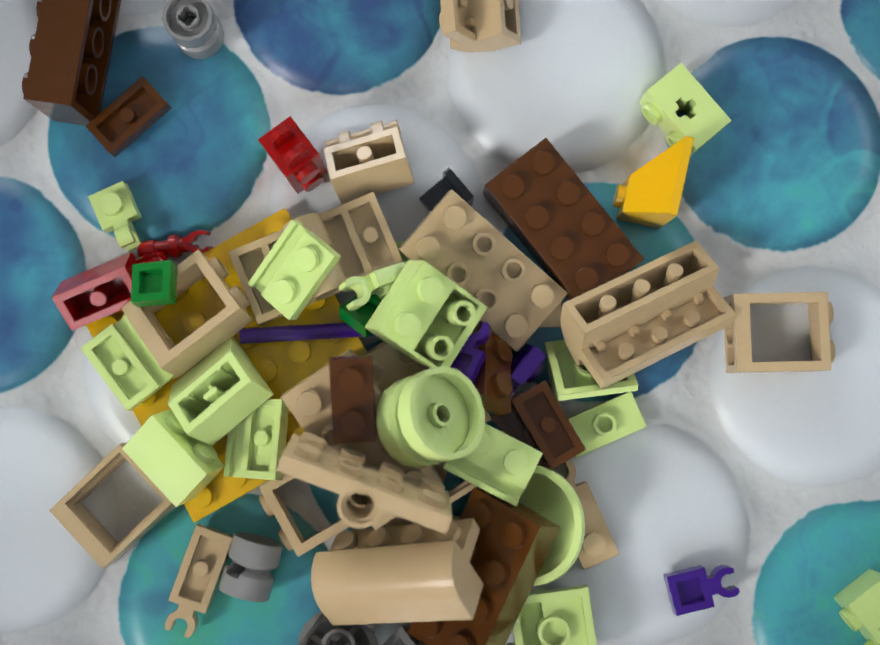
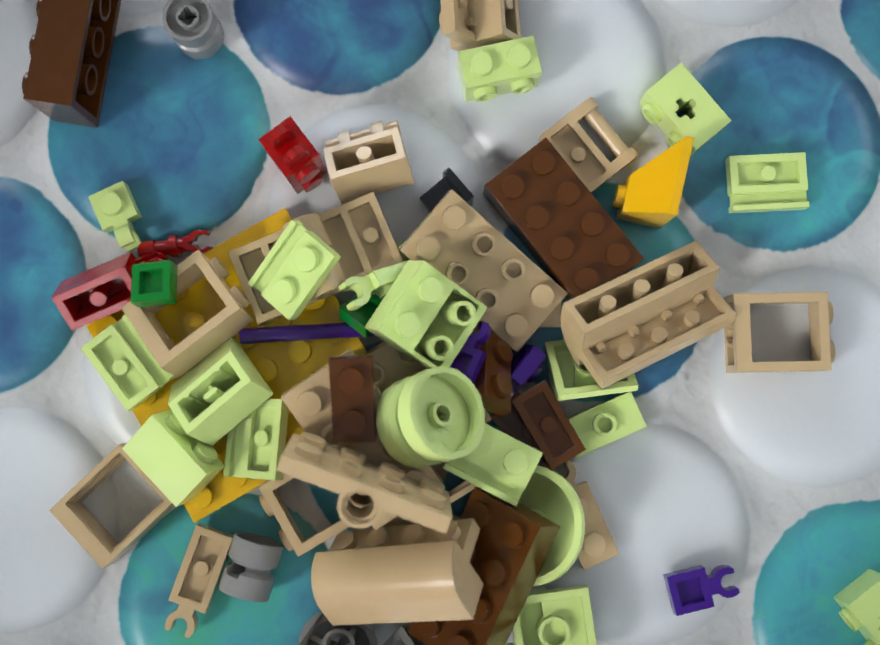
reddish brown plate [86,76,171,157] -> none
none -> yellowish green brick [457,35,542,102]
none -> tan plate [539,97,639,193]
none -> yellowish green plate [725,152,810,213]

